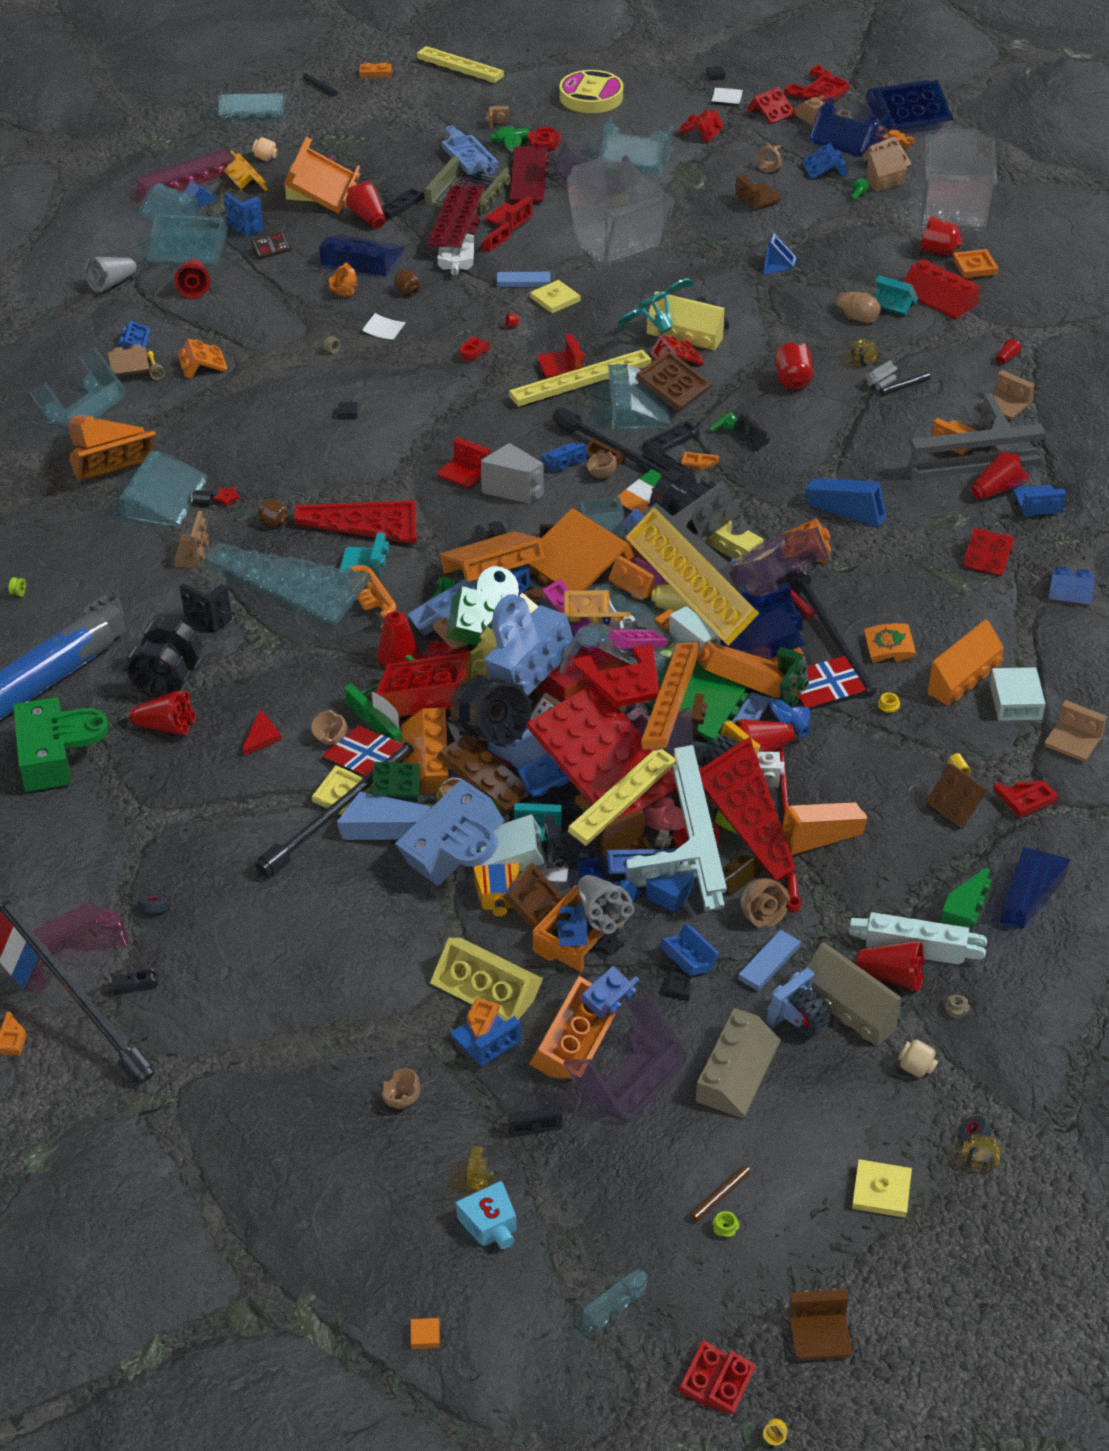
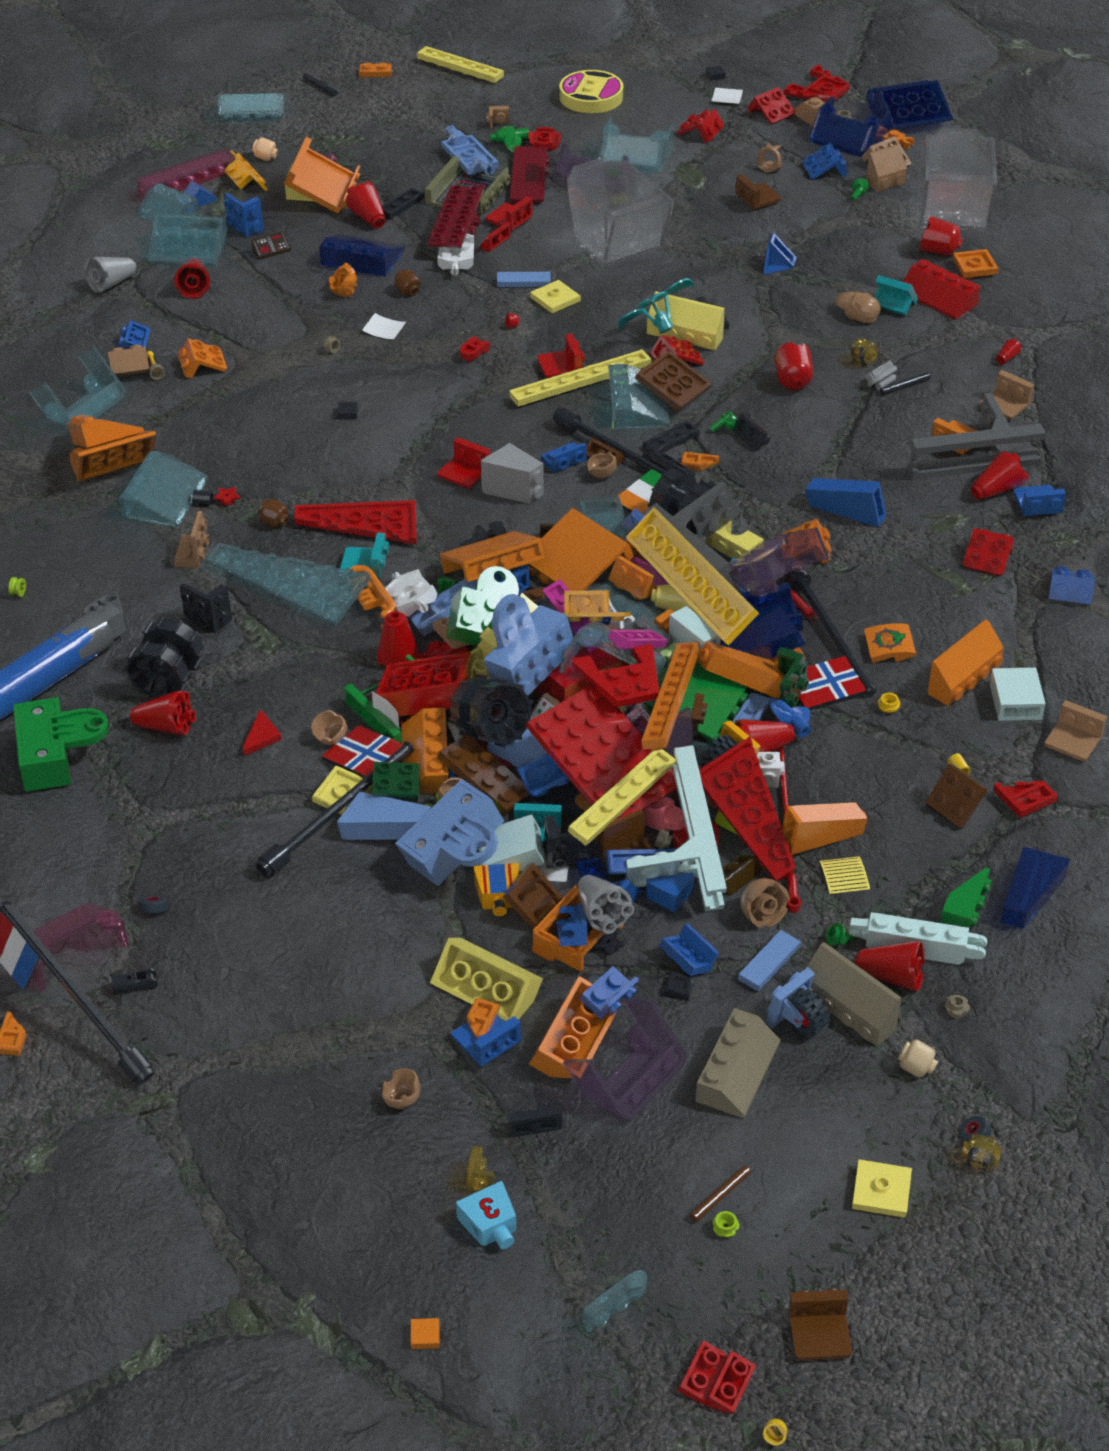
none -> white plate [385,569,437,617]
none -> light yellow sticker [820,856,870,894]
none -> green plate [826,923,857,946]

